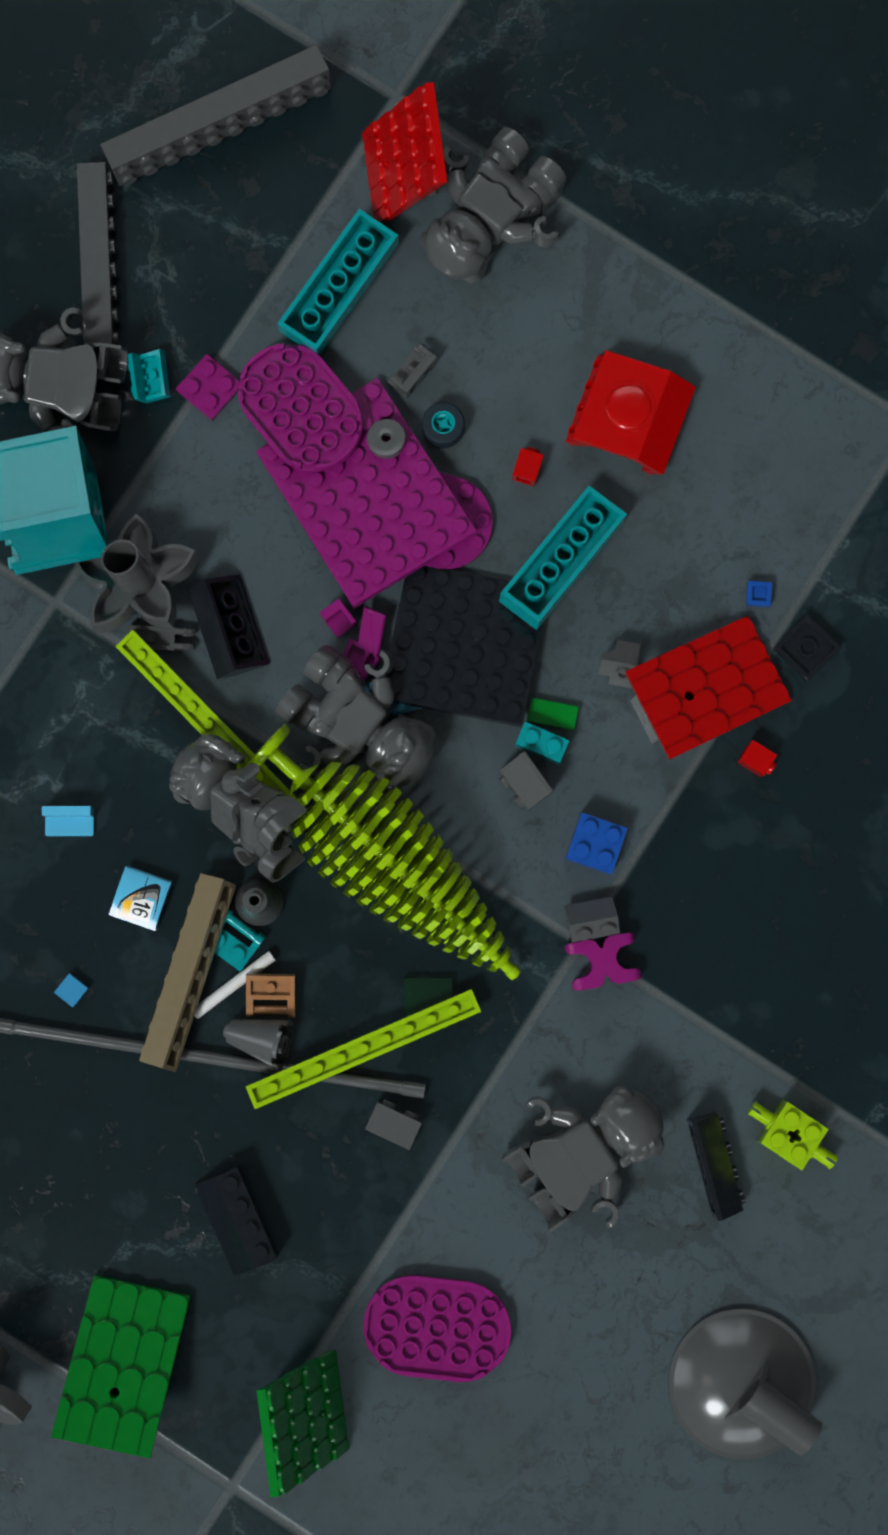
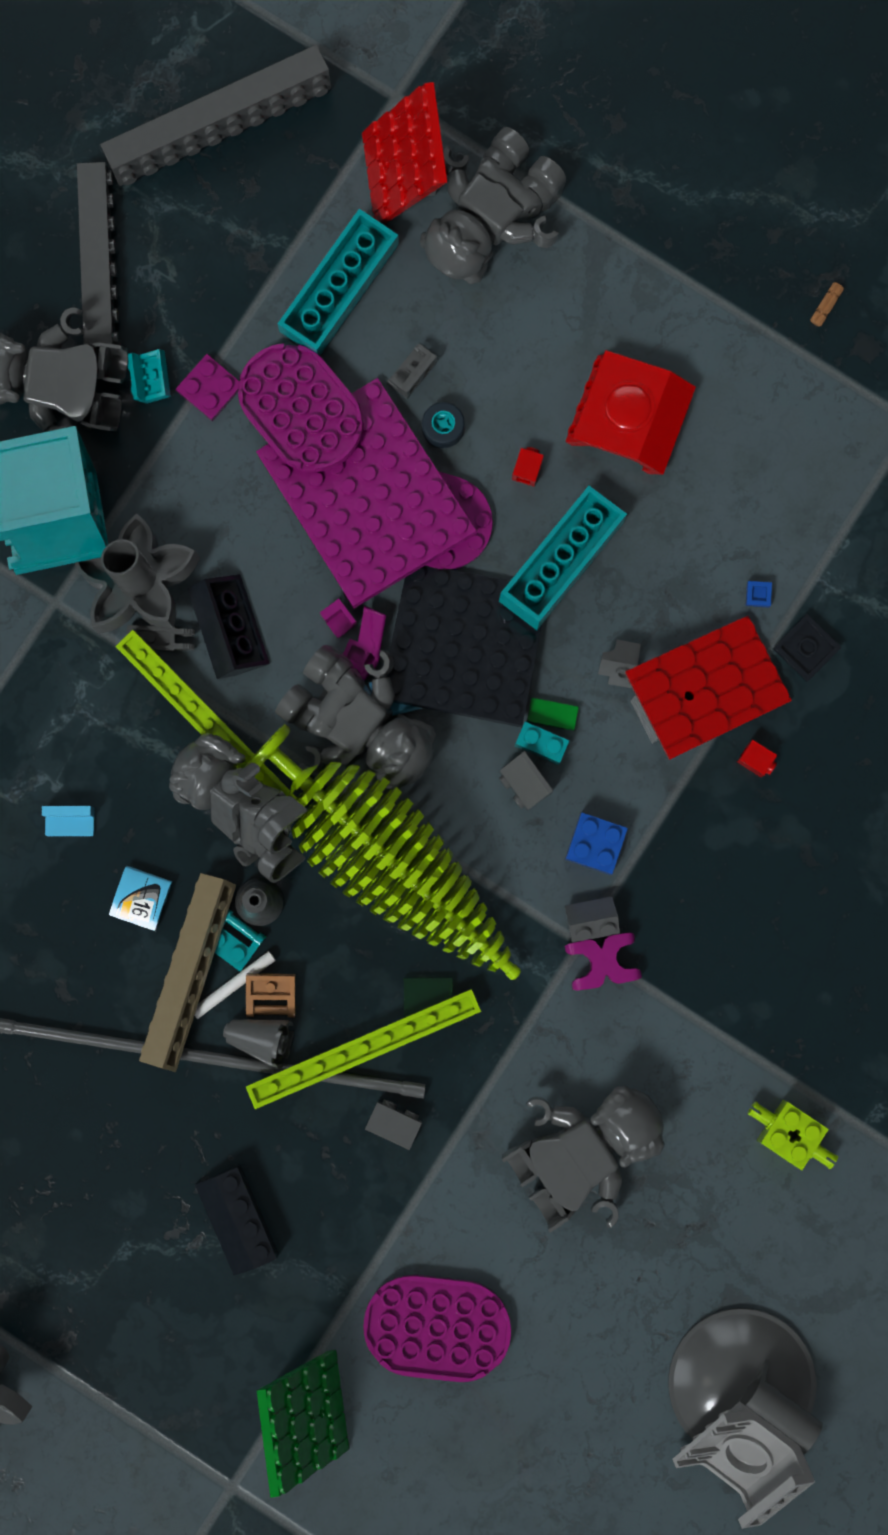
green piece [51,1275,191,1459] -> none
dark azure tile [54,973,89,1008] -> none
dark grey piece [367,419,406,459] -> none
black slope [687,1112,746,1221] -> none
none -> light grey panel [673,1401,815,1529]
none -> medium nougat axle [810,282,844,327]

